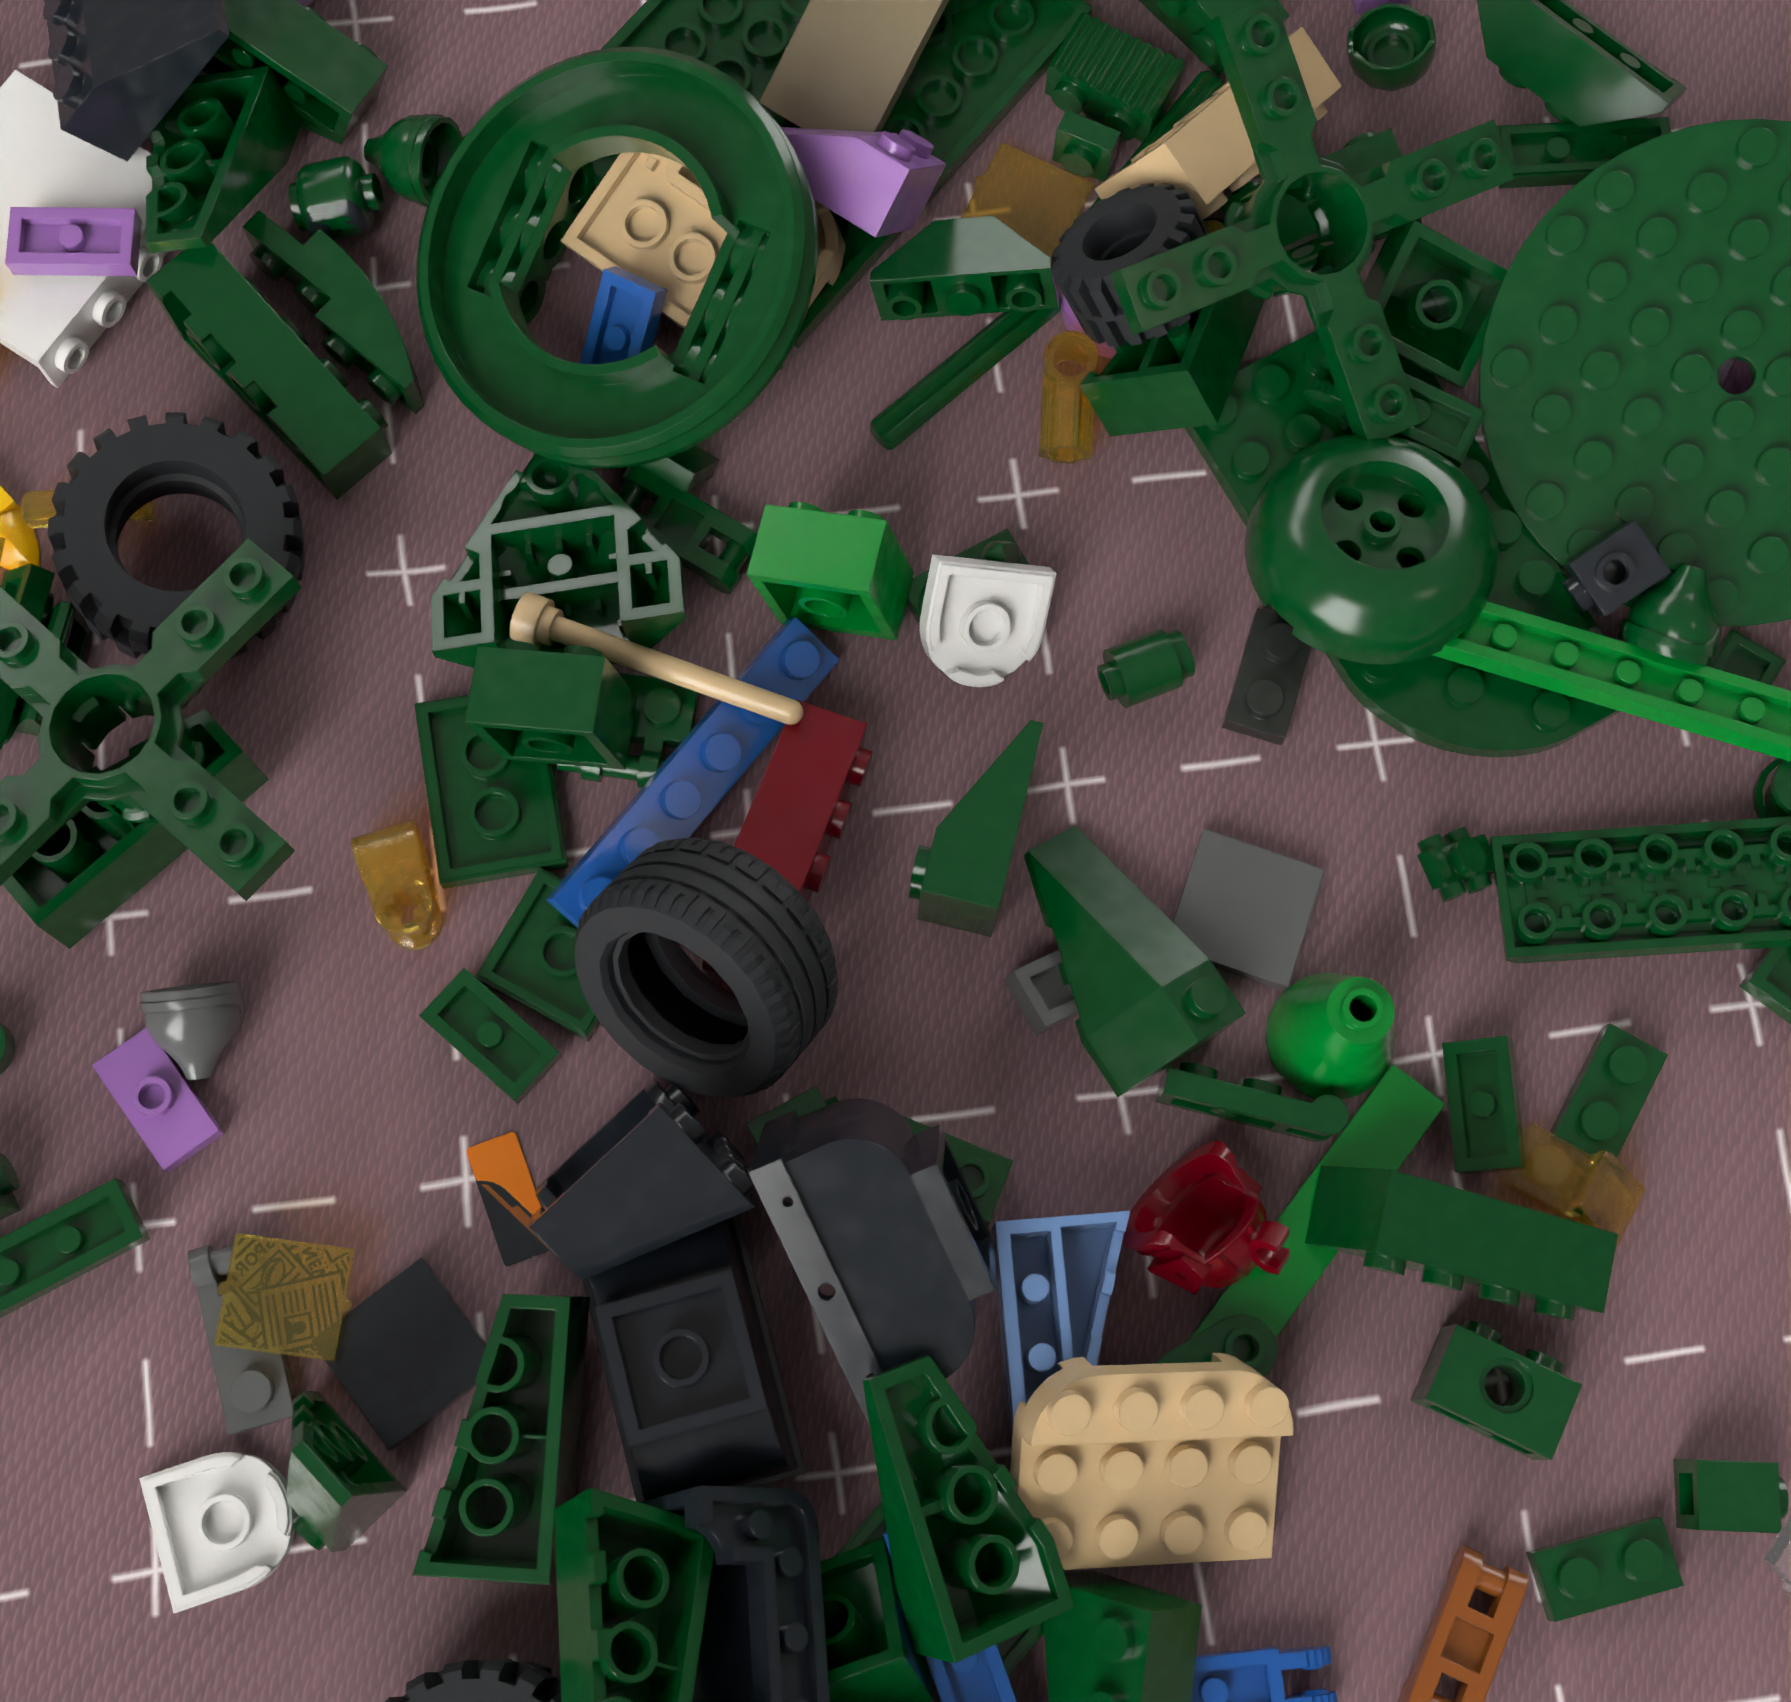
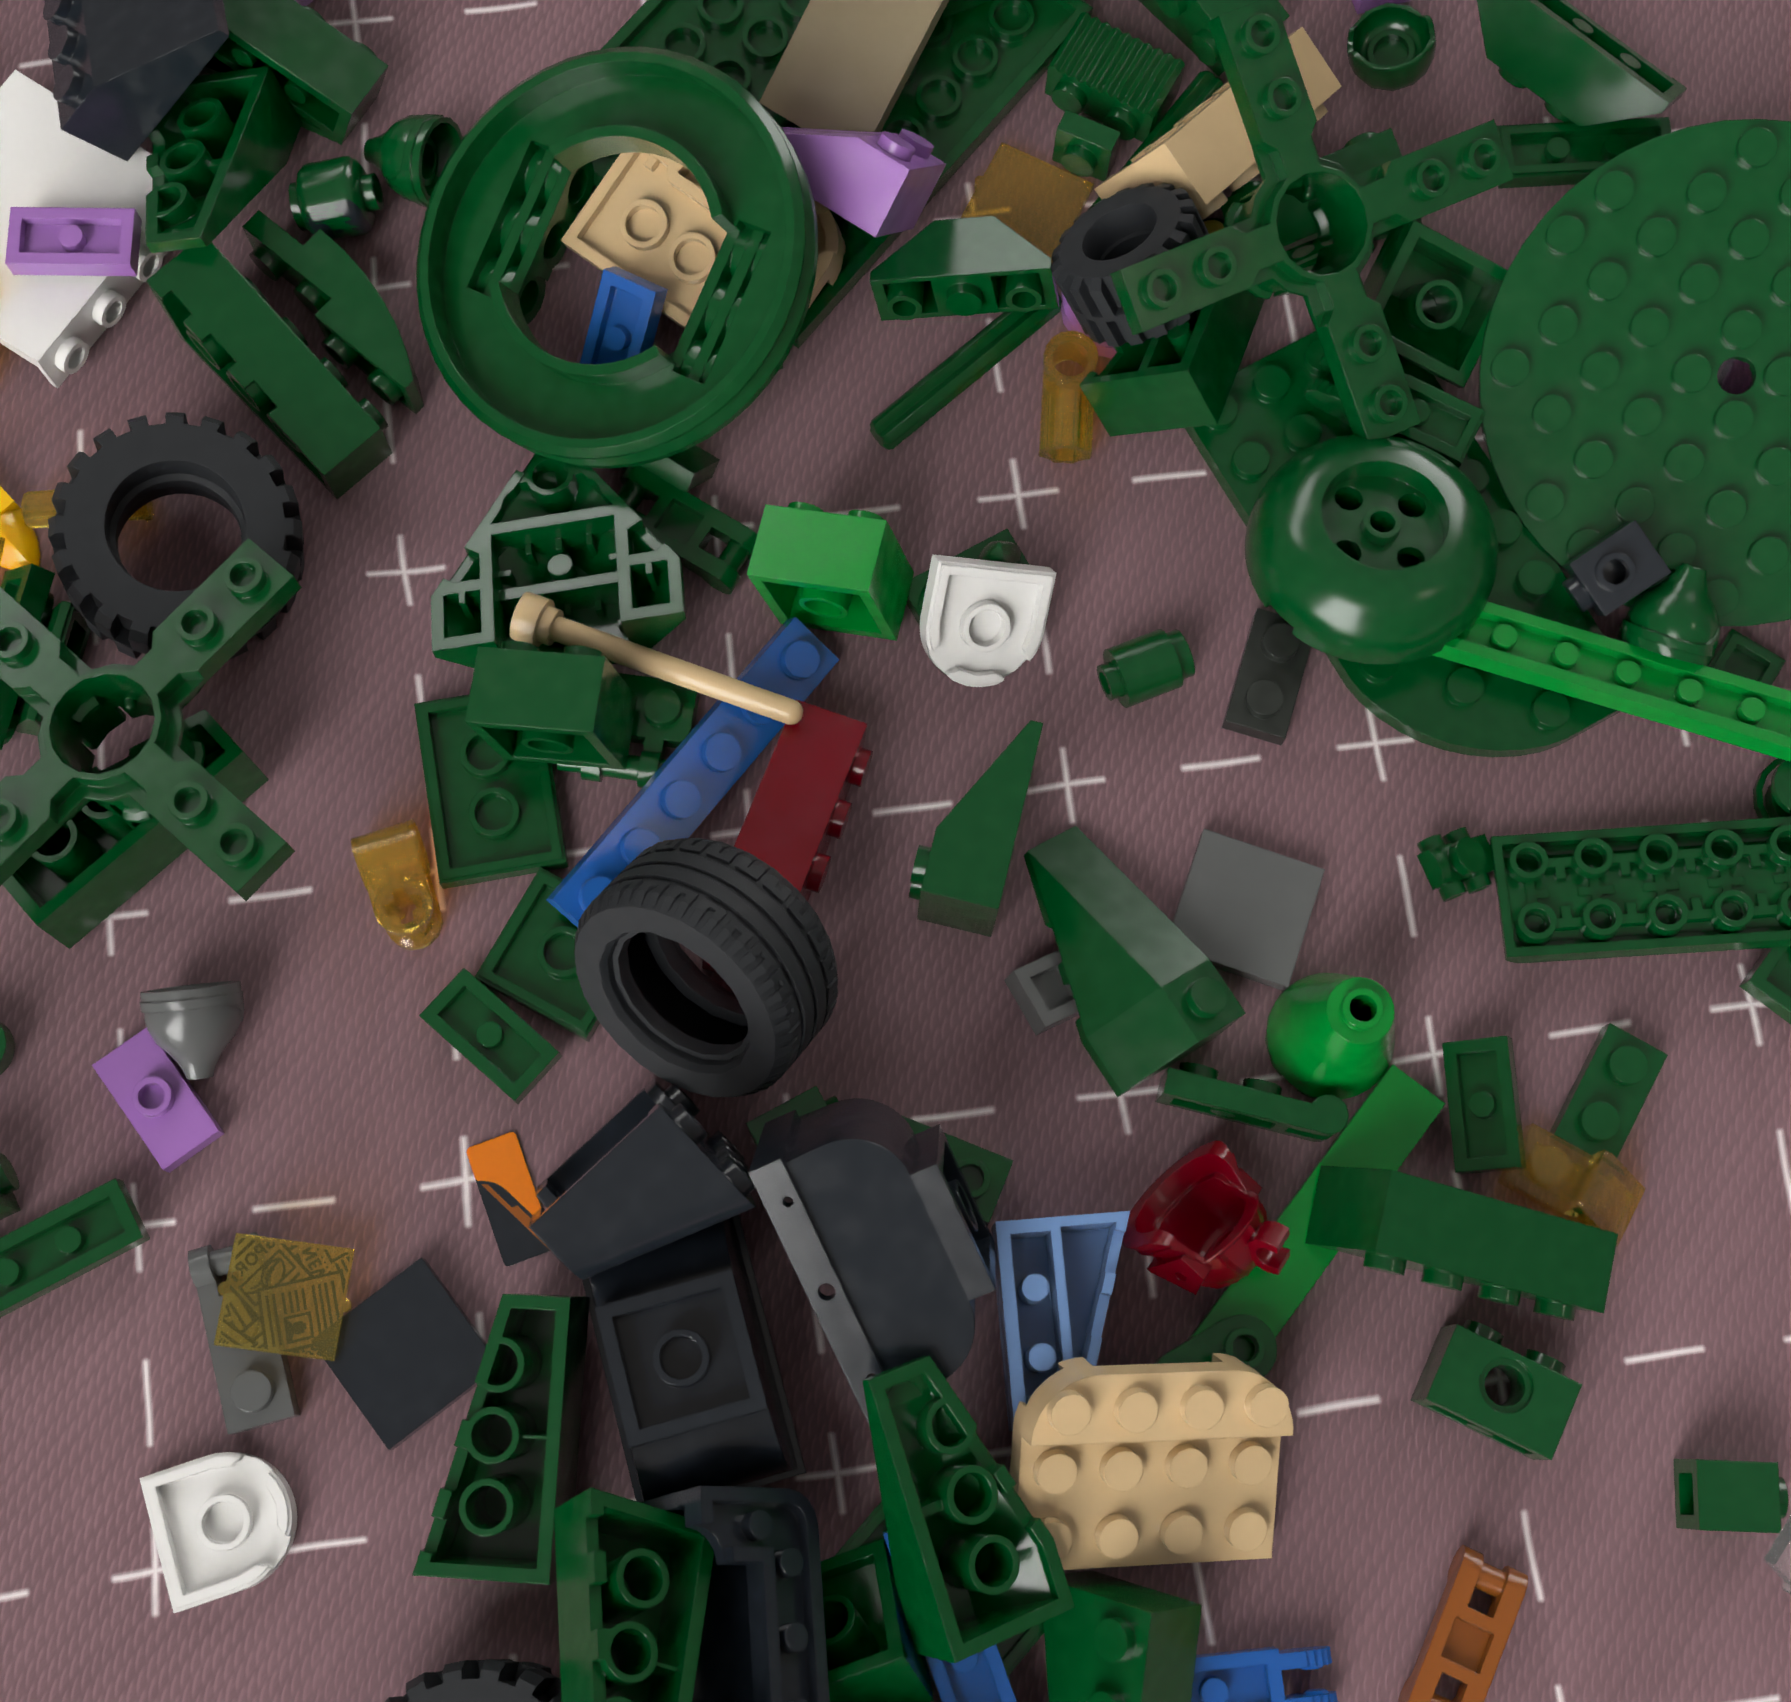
dark green wedge [286,1390,407,1552] -> none
dark green plate [1526,1517,1684,1622] -> none

